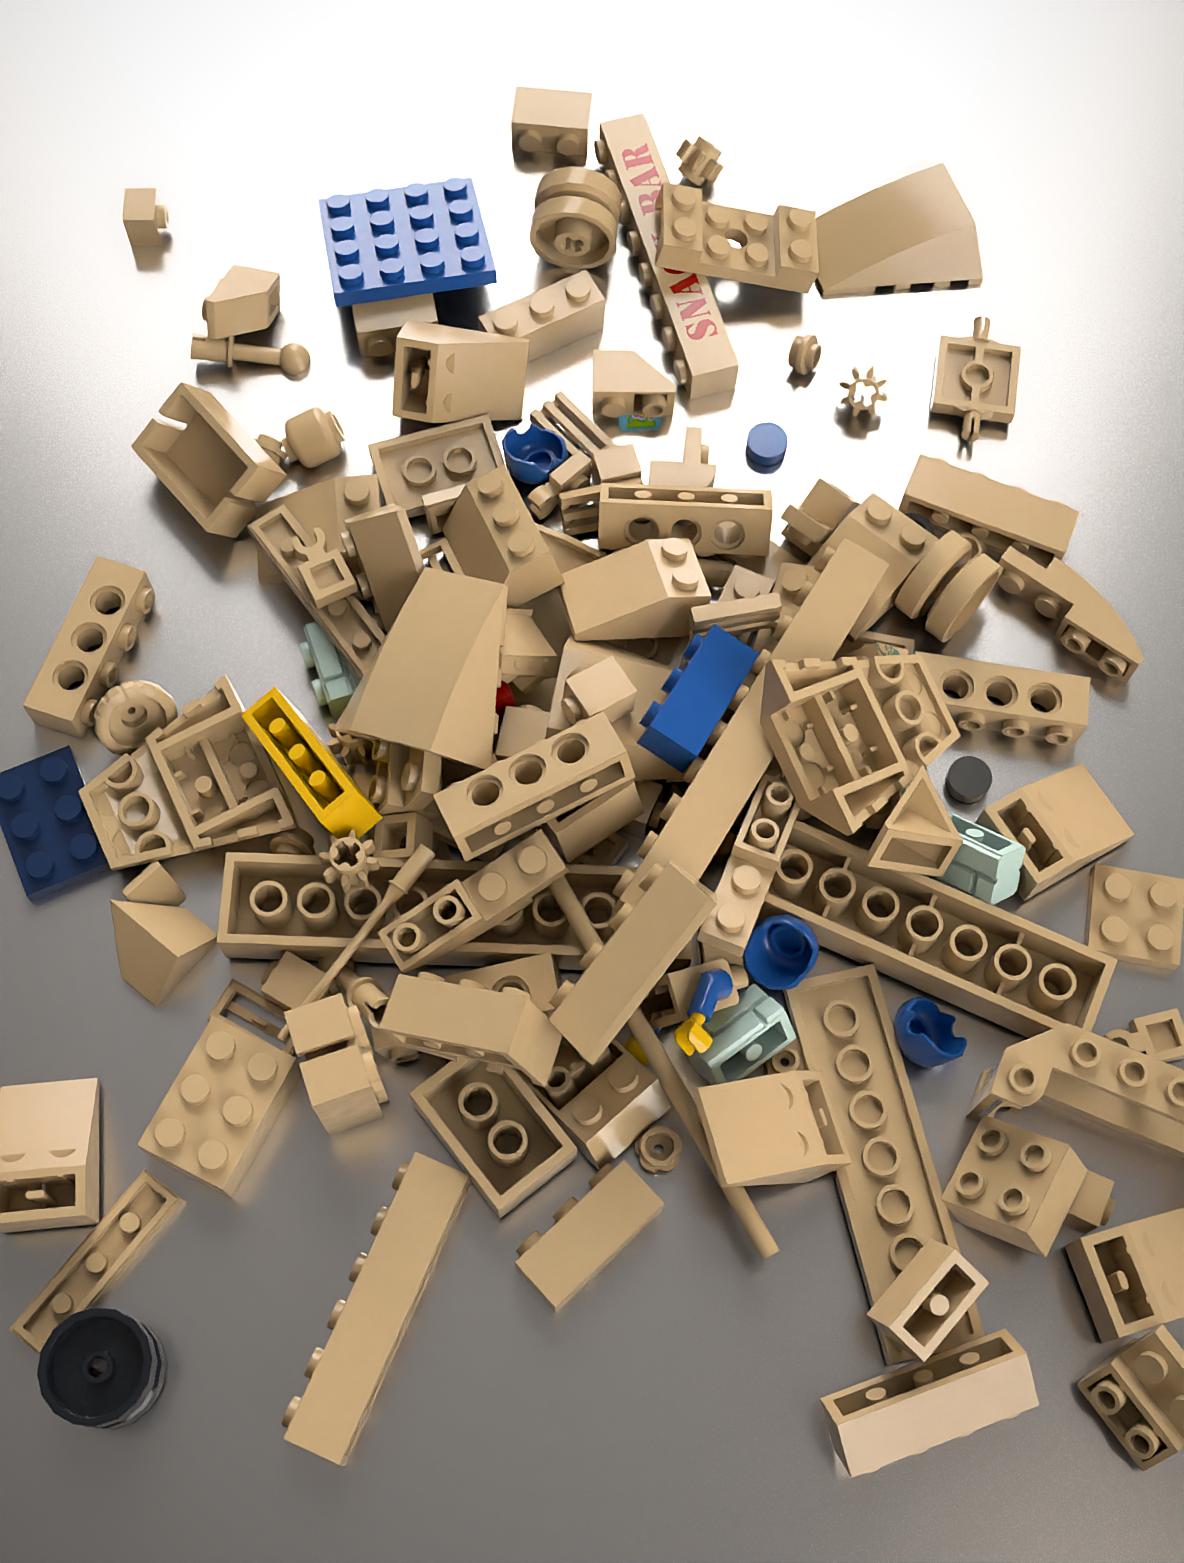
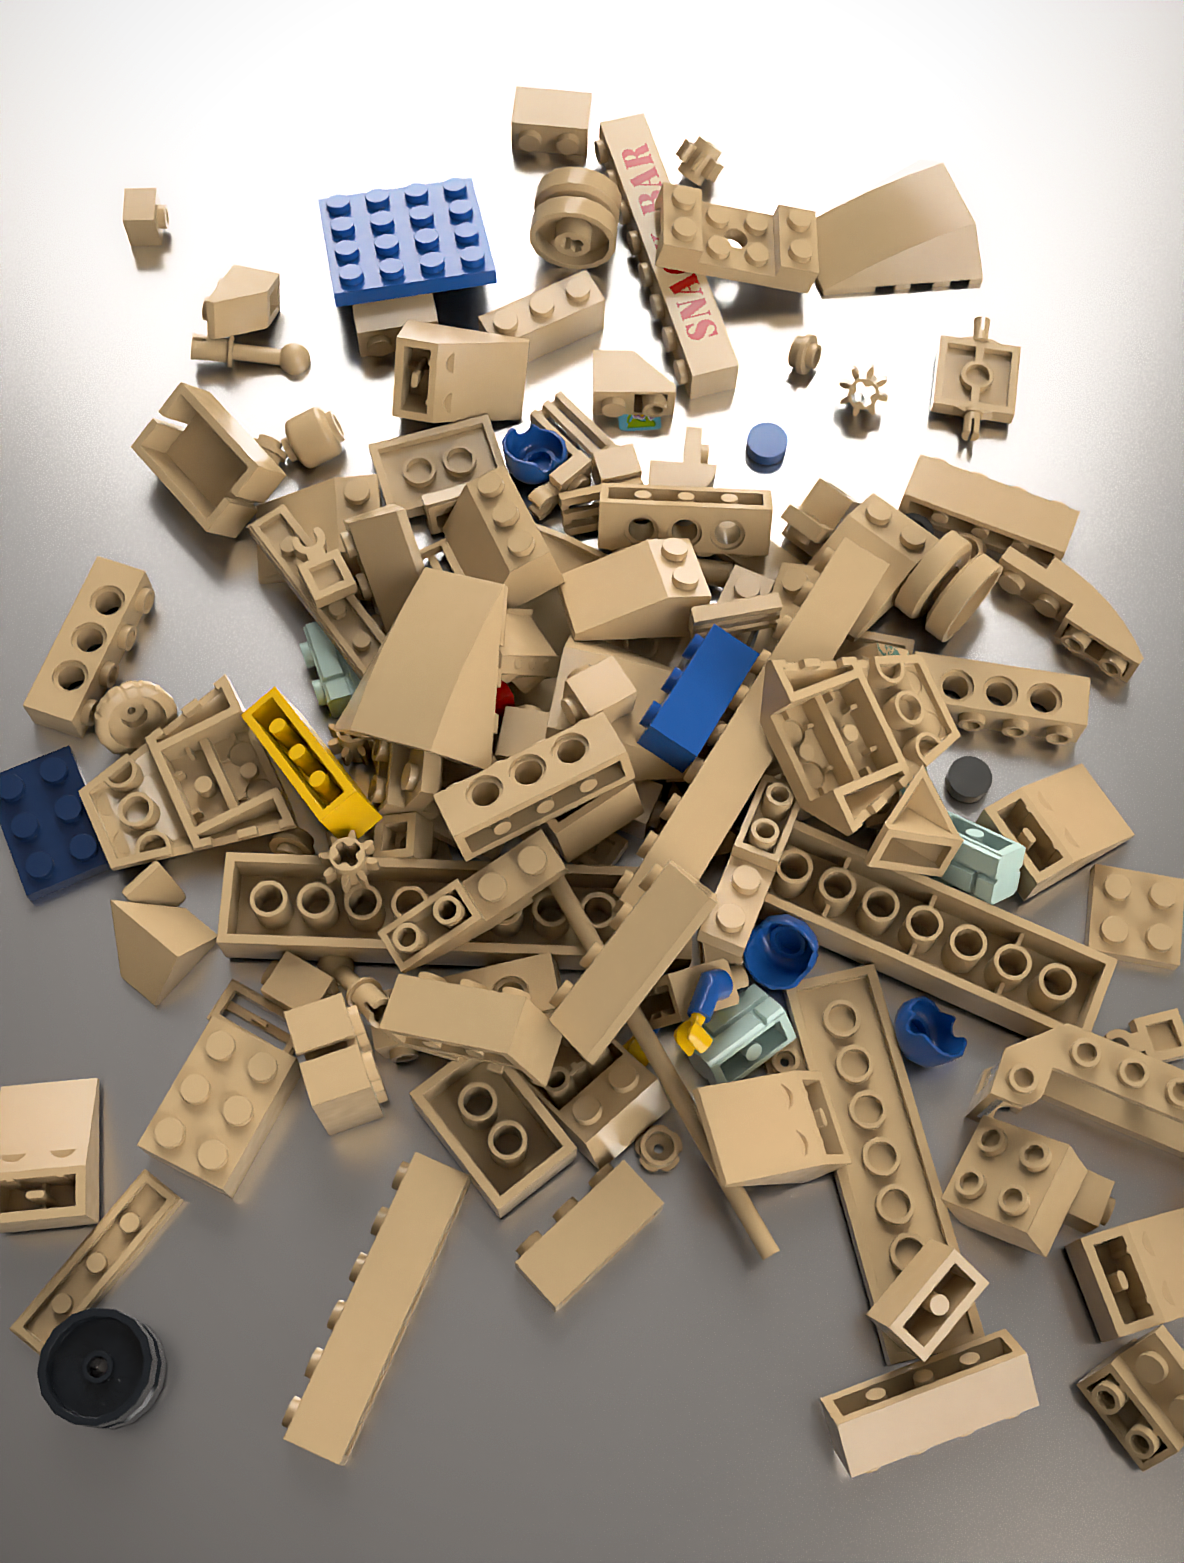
tan piece [277,844,435,1042] -> none

